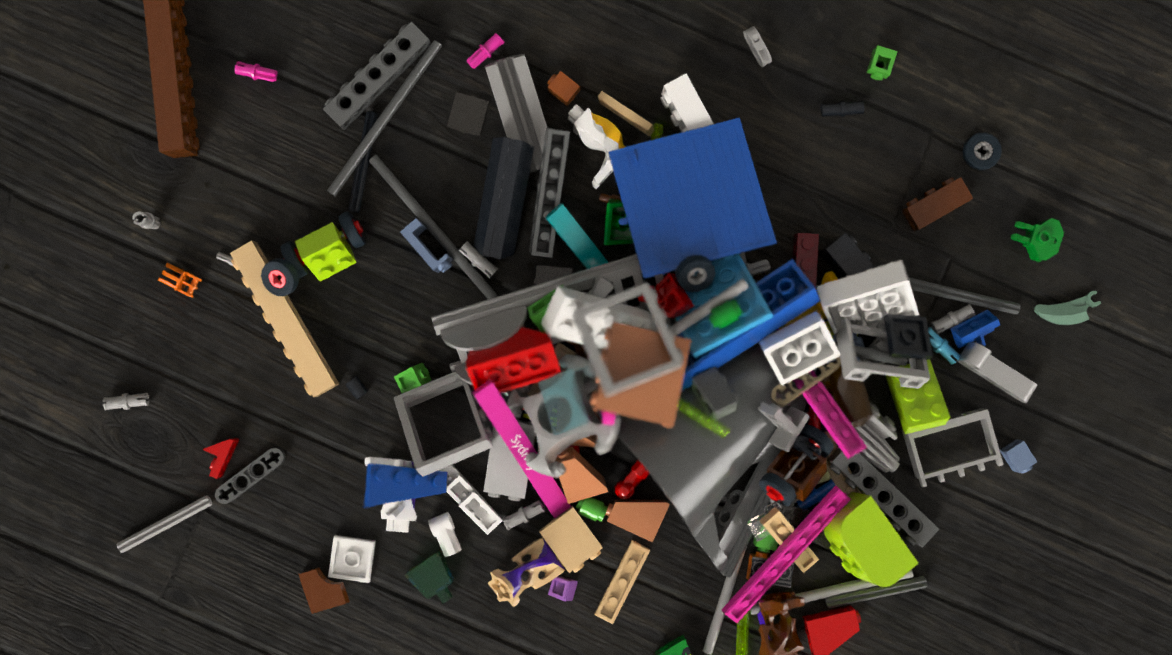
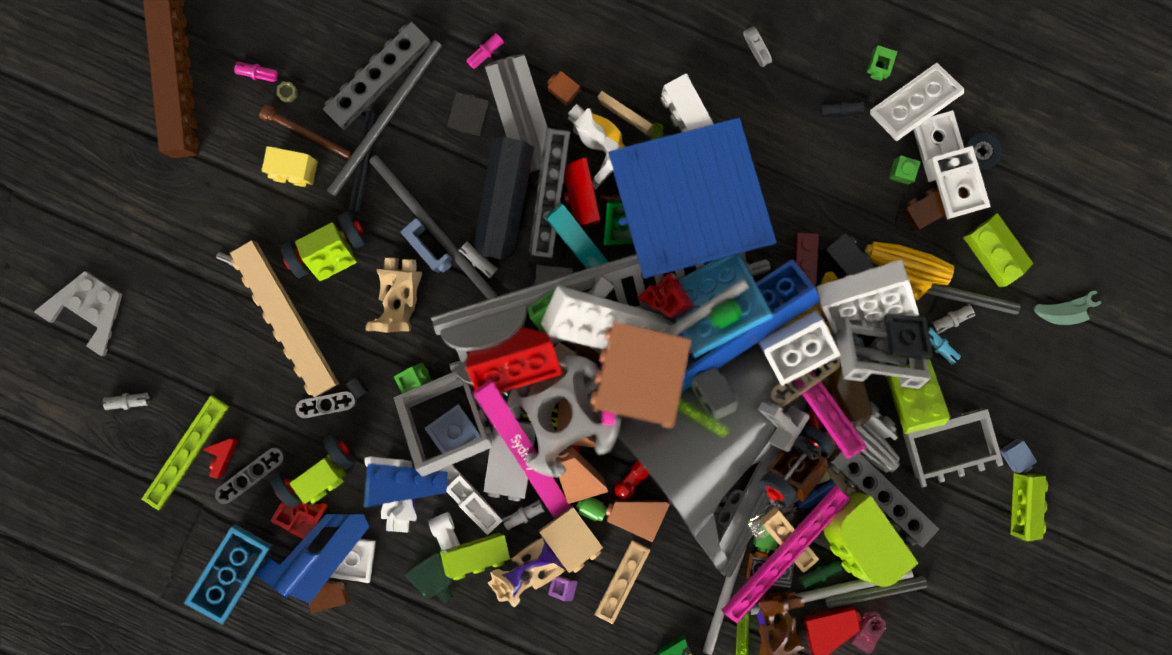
light grey axle [117,495,212,553] -> none
light grey pin [132,212,161,229] -> none
orange arm [158,262,202,298] -> none
black bush [261,258,299,296] -> none
clear light blue piece [538,369,590,436] -> none
light grey window [572,283,684,398] -> none
black bush [676,255,715,292] -> none
blue panel [951,310,1000,348] -> none
light grey beam [957,342,1037,403] -> none
green hinge [1011,218,1064,262] -> none
none -> light grey wing [34,271,122,356]
none -> lime tile [142,395,230,511]
none -> dark azure brick [184,524,272,624]
none -> blue panel [256,514,369,603]
none -> reddish brown piece [259,103,352,159]
none -> light yellow brick [262,146,318,187]
none -> brick [270,434,354,508]
none -> red slope [271,503,328,539]
none -> olive tile [277,82,298,102]
none -> light grey beam [296,391,357,418]
none -> tan hips [366,257,422,333]
none -> sand blue plate [425,404,481,454]
none -> lime brick [440,533,510,580]
none -> red slope [562,158,600,228]
none -> dark green pin [799,559,842,588]
none -> clear pink piece [849,611,886,654]
none -> yellow plate [865,241,954,300]
none -> white plate [870,63,964,141]
none -> bright green brick [889,155,921,185]
none -> white bracket [913,110,991,219]
none -> lime slope [963,213,1033,287]
none -> lime slope [1011,473,1048,541]

